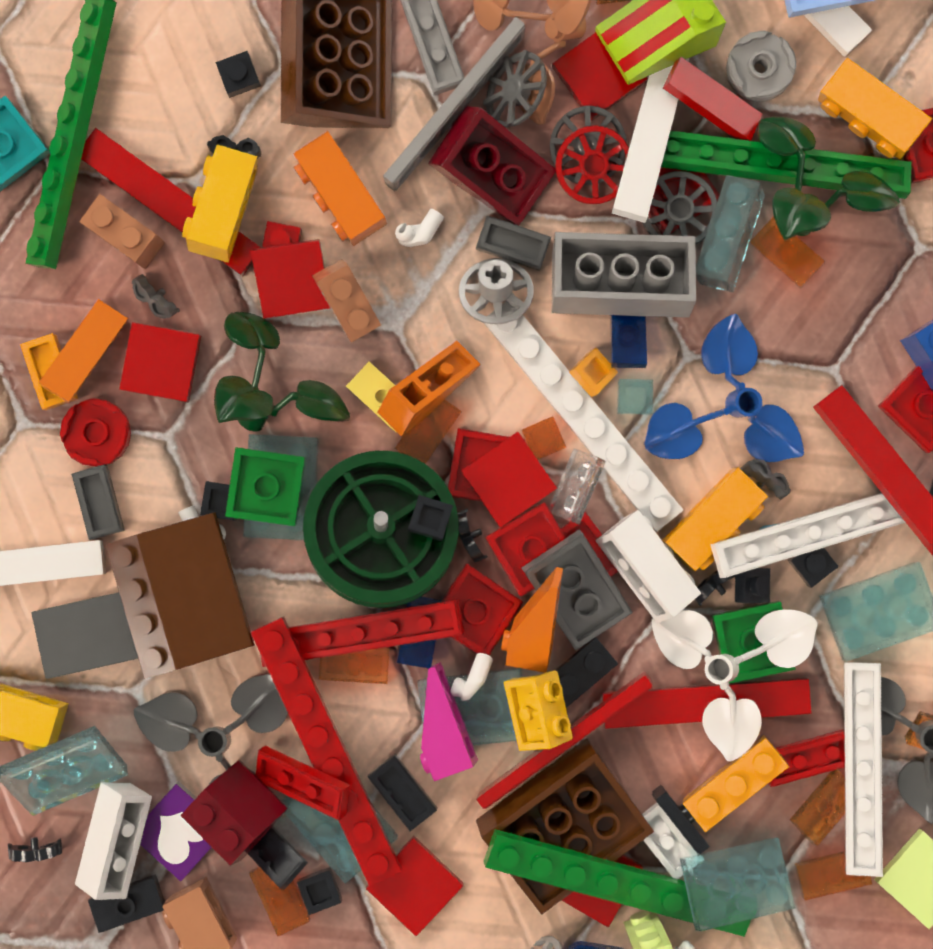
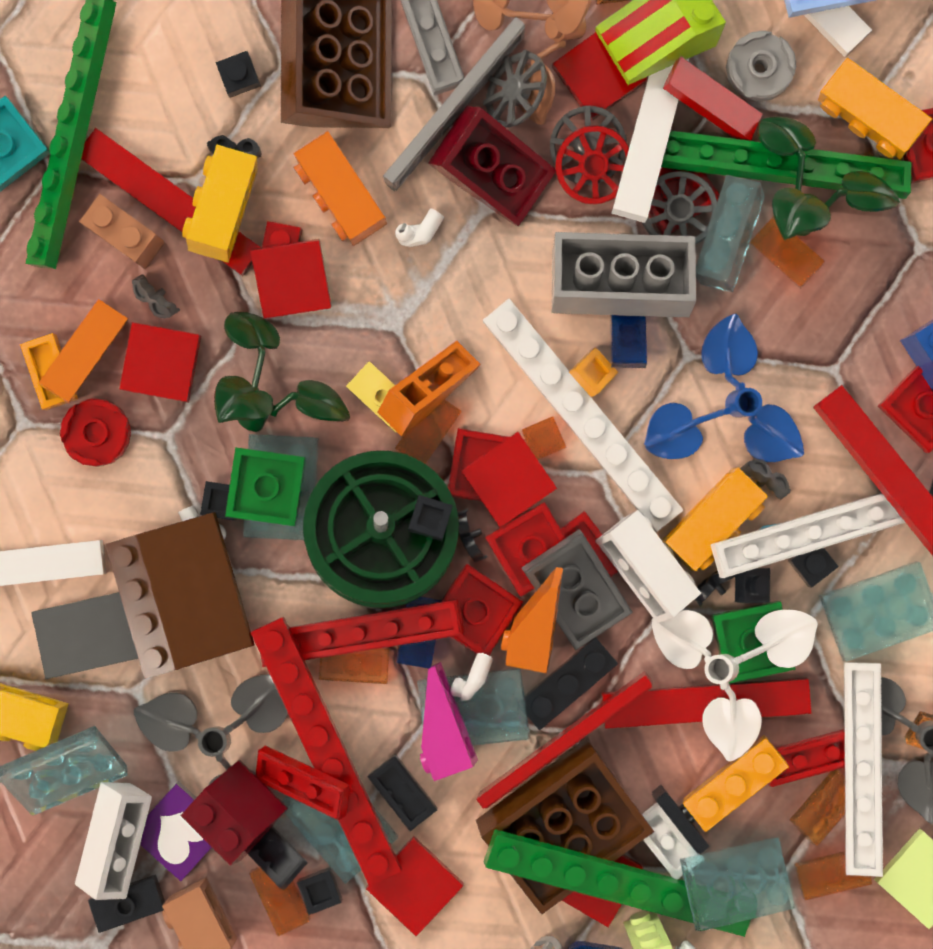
black piece [7,837,62,862] -> none
dark grey tile [71,465,125,540] -> none
nougat brick [312,259,381,342] -> none
light grey wheel [459,259,533,324] -> none
dark grey tile [476,215,551,271] -> none
yellow bracket [504,670,572,751] -> none
clear plate [549,449,606,525] -> none
clear light blue tile [617,379,653,415] -> none

